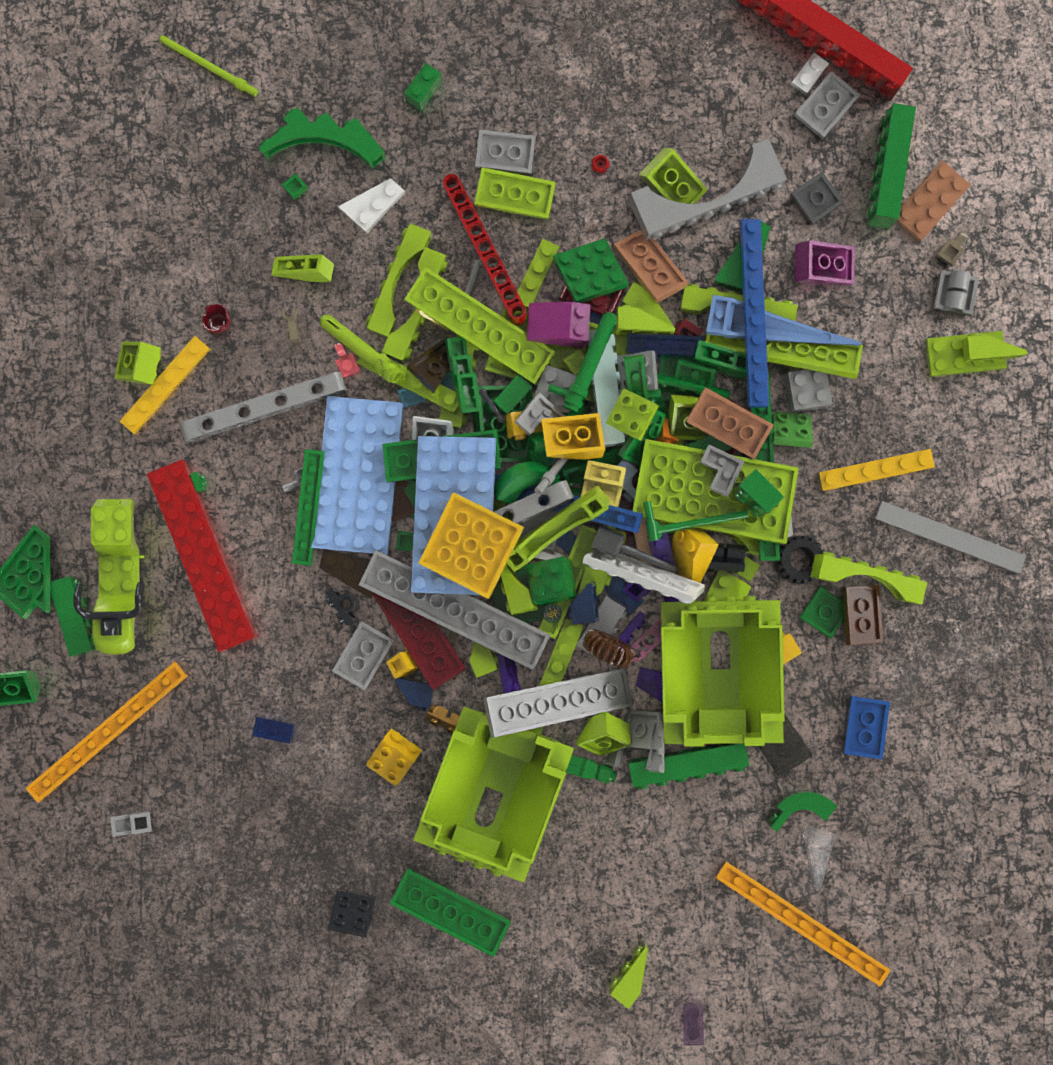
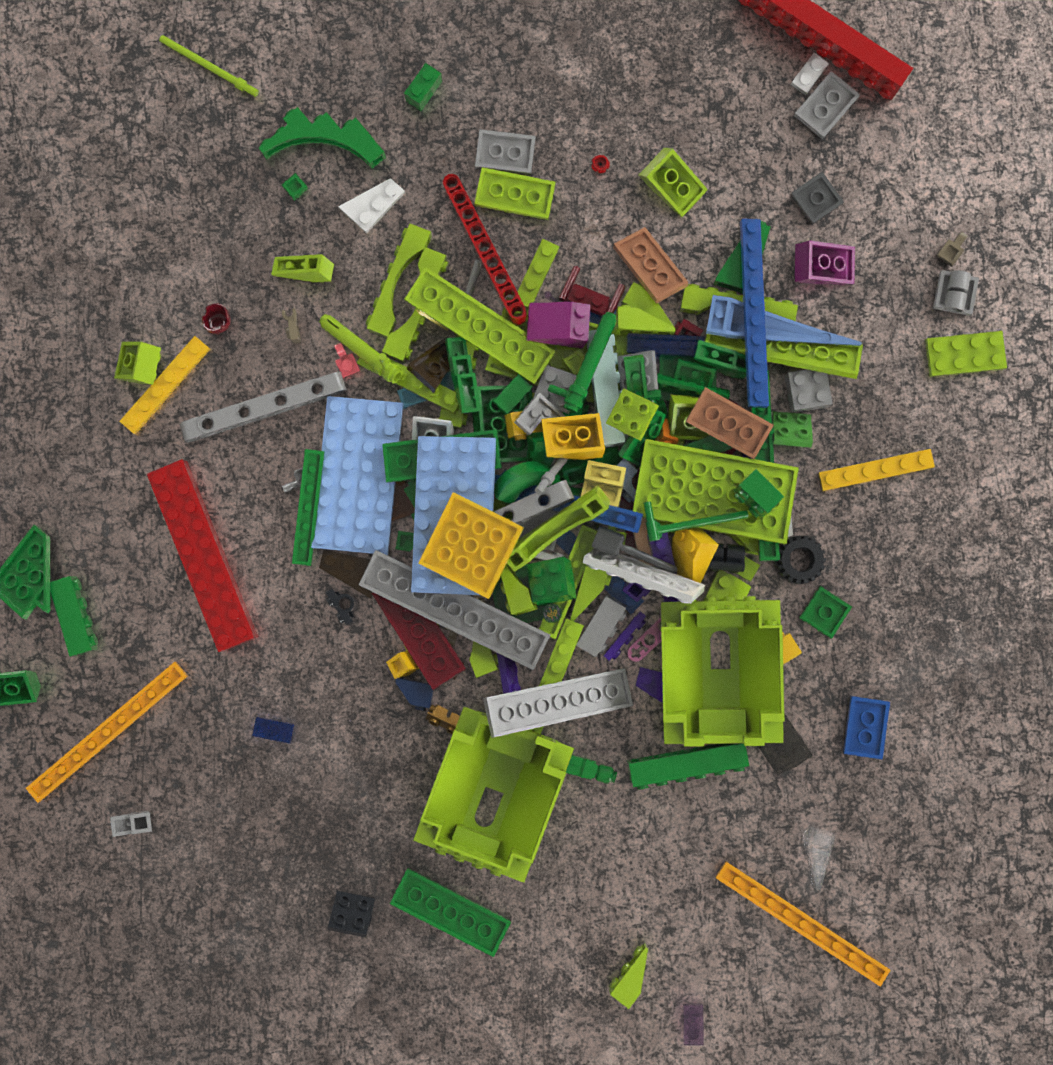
lime piece [73,499,145,655] -> none
green plate [190,472,208,494] -> none
light grey plate [332,621,395,690] -> none
yellow bracket [367,728,423,786] -> none
hinge [479,388,506,423] -> none
green plate [553,238,628,303] -> none
dark blue slope [568,582,599,624] -> none
lime slope [576,712,631,757] -> none
reddish brown gear [583,629,635,668] -> none
light grey wing [602,710,664,773] -> none
light grey arch [628,138,787,240] -> none
light grey plate [700,445,744,497] -> none
green arch [768,790,837,832] -> none
lime arch [810,552,927,605] -> none
plate [842,585,884,645] -> none
green brick [865,103,916,229] -> none
light grey tile [874,501,1026,574] -> none
nougat plate [896,160,971,242] -> none
lime slope [962,333,1028,363] -> none

